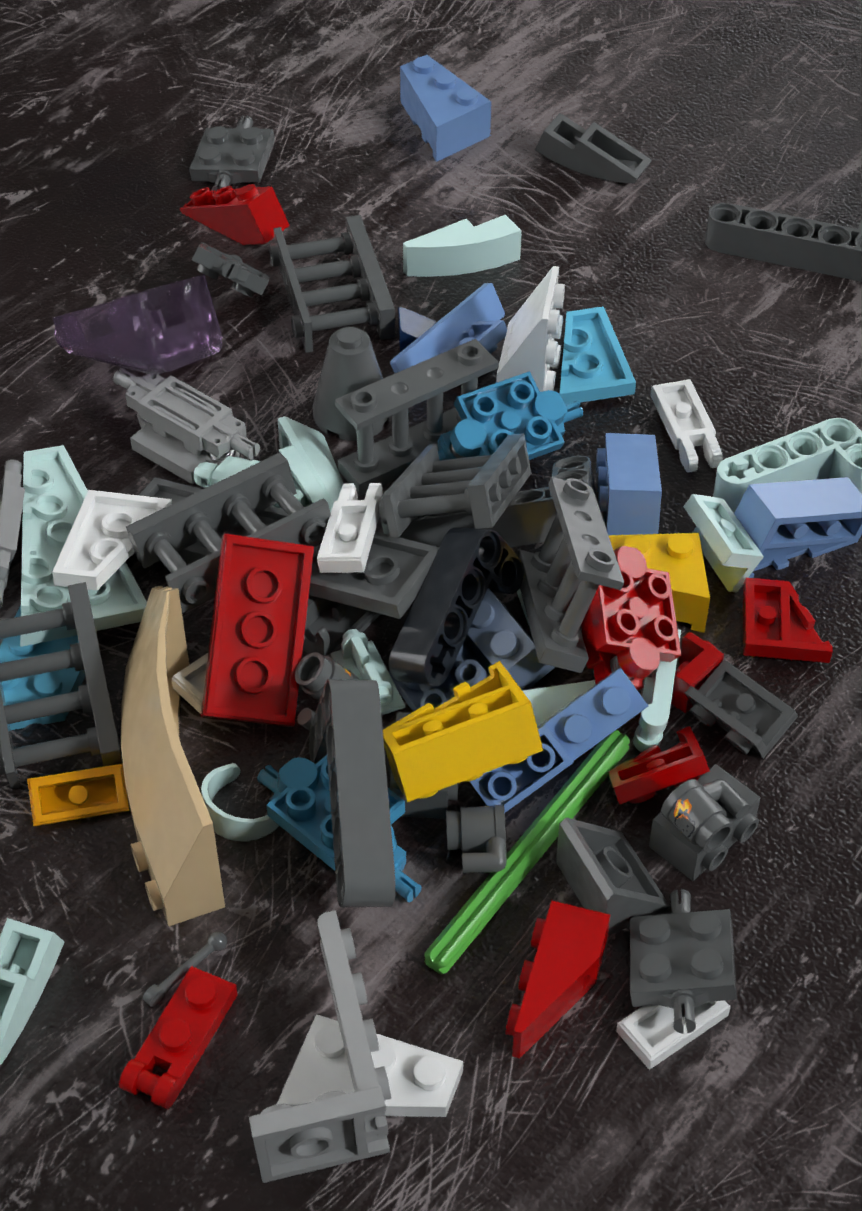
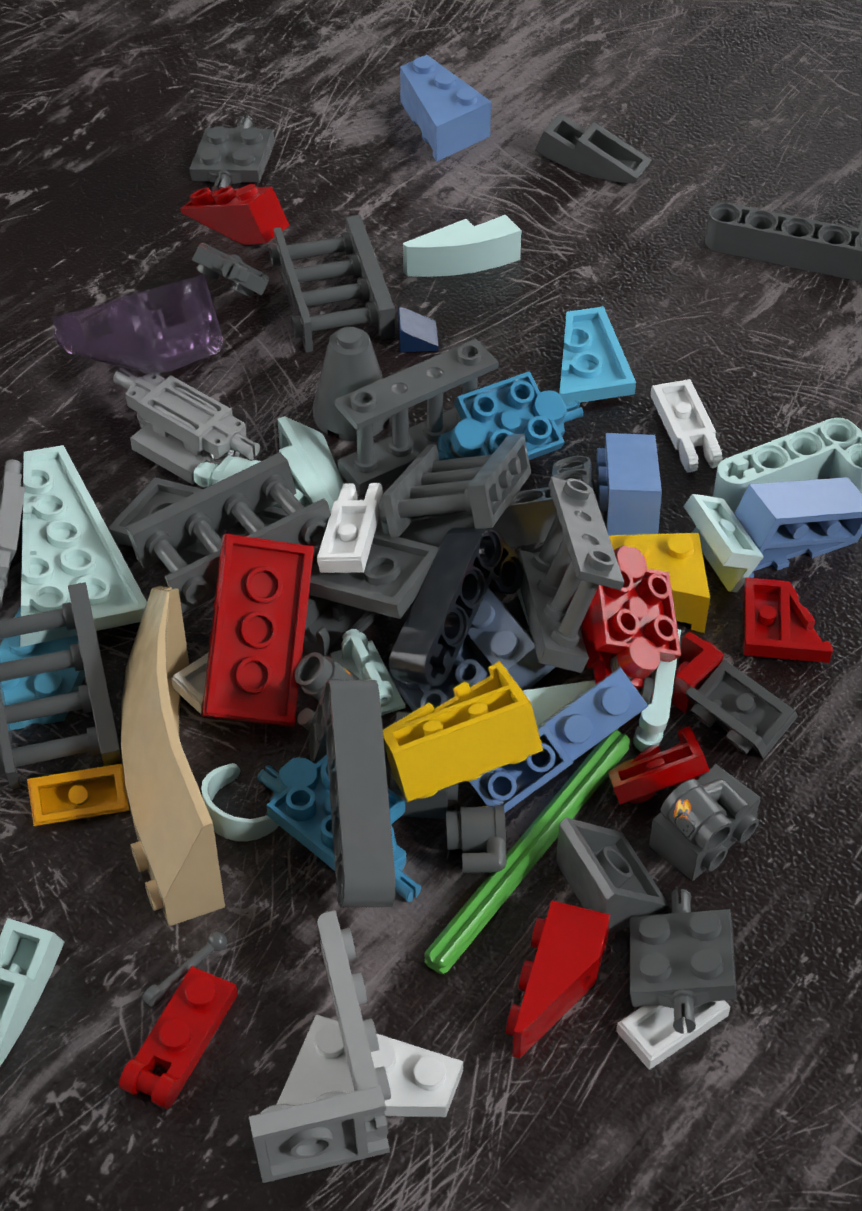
white wing [52,490,172,591] -> none
medium blue bracket [390,283,507,373] -> none
white slope [496,266,565,392] -> none

